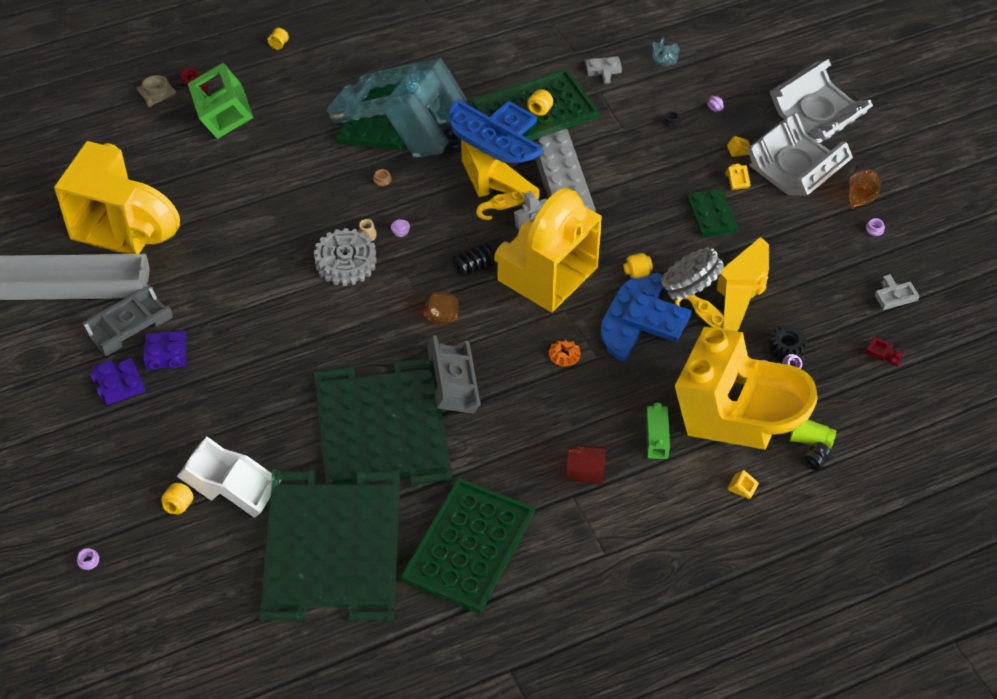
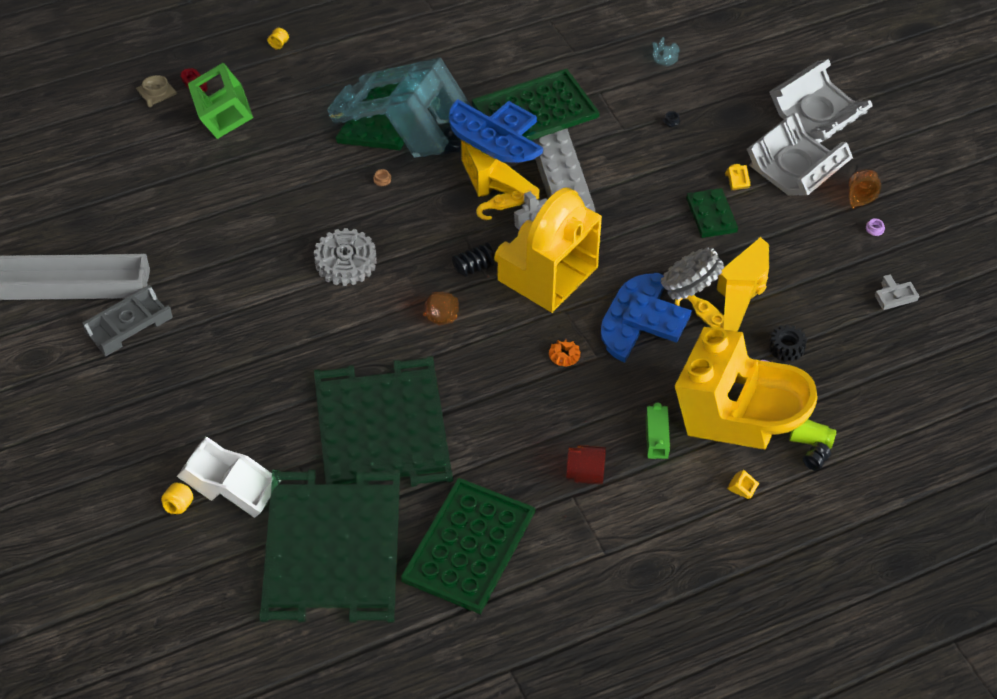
yellow piece [54,141,180,254] -> none
lavender plate [77,548,99,570] -> none
dark purple plate [90,358,145,405] -> none
dark purple plate [144,331,186,370] -> none
tan piece [358,219,377,241] -> none
lavender plate [391,219,410,237] -> none
dark grey piece [427,335,481,414] -> none
yellow head [527,89,553,116] -> none
light grey hinge [585,57,622,84] -> none
yellow head [623,253,653,279] -> none
lavender plate [707,96,724,112] -> none
yellow slope [727,136,750,157] -> none
lavender plate [782,354,802,369] -> none
dark red plate [865,337,903,366] -> none

